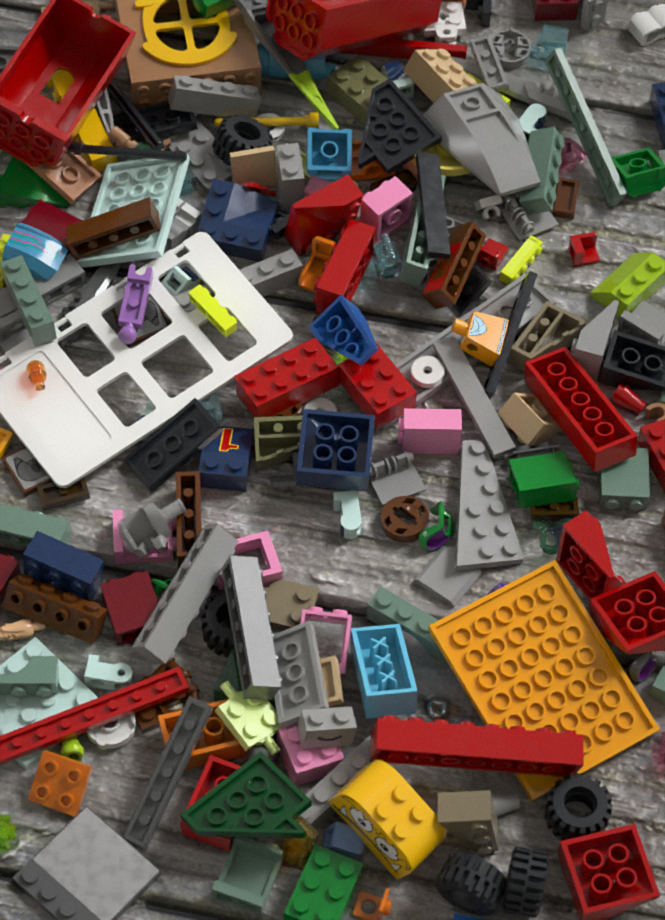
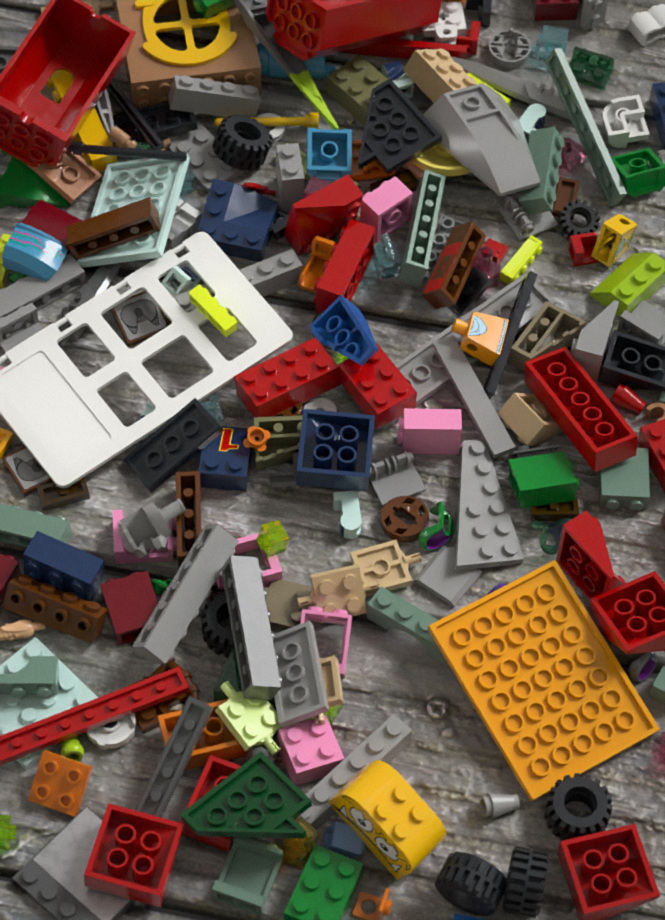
sand green brick [0,255,57,346] -> none
clear orange cylinder [26,360,47,391] -> none
light aqua leg [84,654,132,691] -> none
medium lavender plate [118,264,153,344] -> none
tan tile [230,146,277,187] -> none
light grey brick [297,707,357,749] -> none
medium azure brick [350,624,418,719] -> none
red brick [369,715,584,778] -> none
white piece [410,356,445,388] -> none
black tile [415,152,450,259] -> none
dark tan wedge [438,790,499,854] -> none
light grey tile [469,35,509,92] -> none
white tile [474,195,502,220] -> none
none -> red slope [84,803,184,907]
none -> orange plate [243,426,270,452]
none -> clear neon green plate [257,519,290,558]
none -> tan plate [296,564,380,624]
none -> tan plate [350,540,422,598]
none -> red bracket [456,21,480,55]
none -> clear pink piece [472,247,501,288]
none -> black tyre [557,199,600,241]
none -> clear green bracket [569,46,615,91]
none -> yellow torso [591,214,637,267]
none -> white brick [602,95,650,148]

